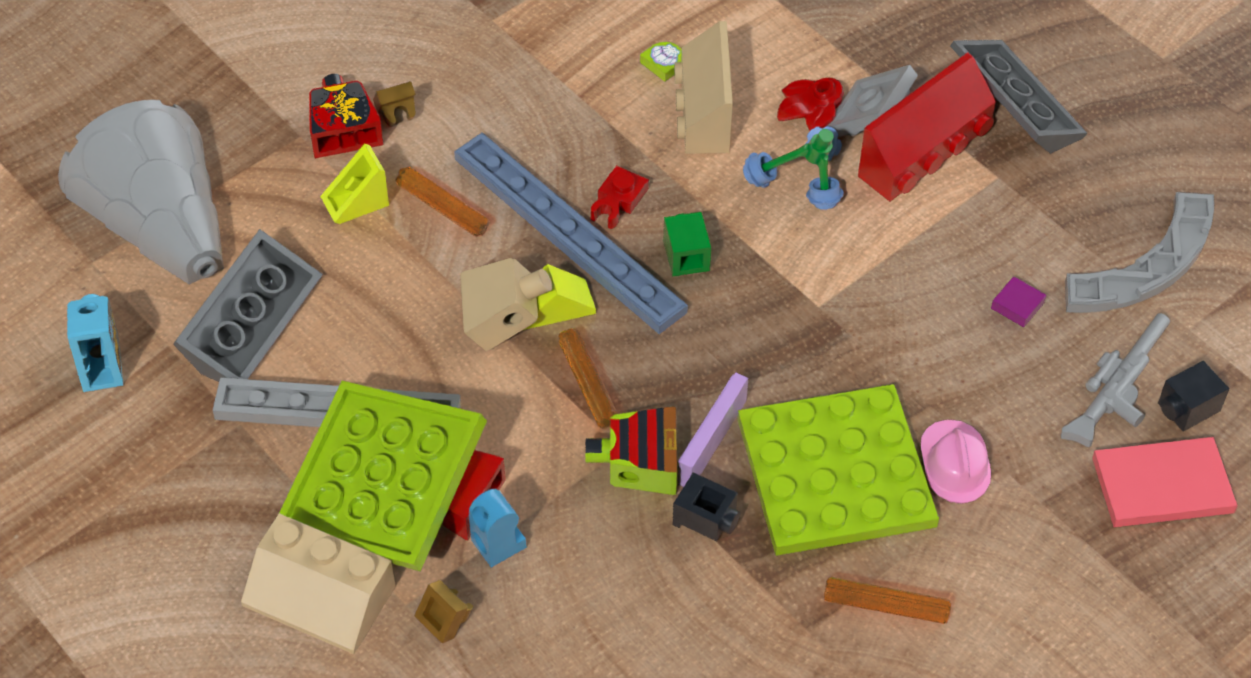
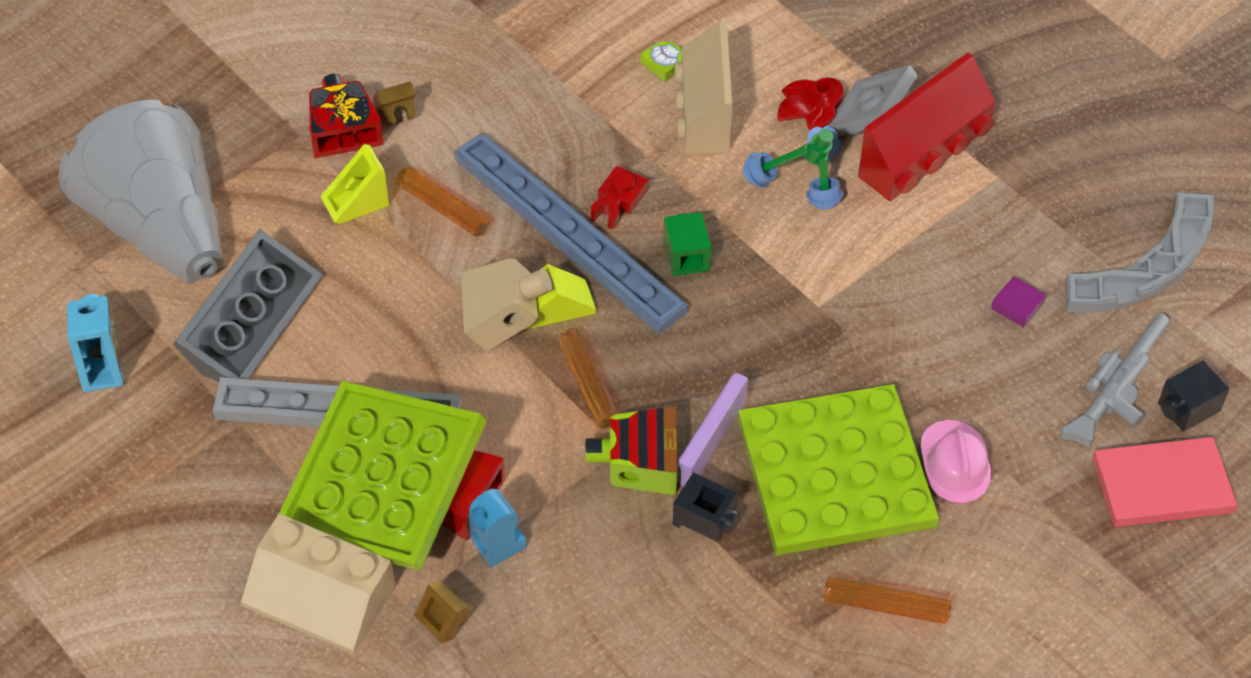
dark grey slope [950,40,1087,154] -> none

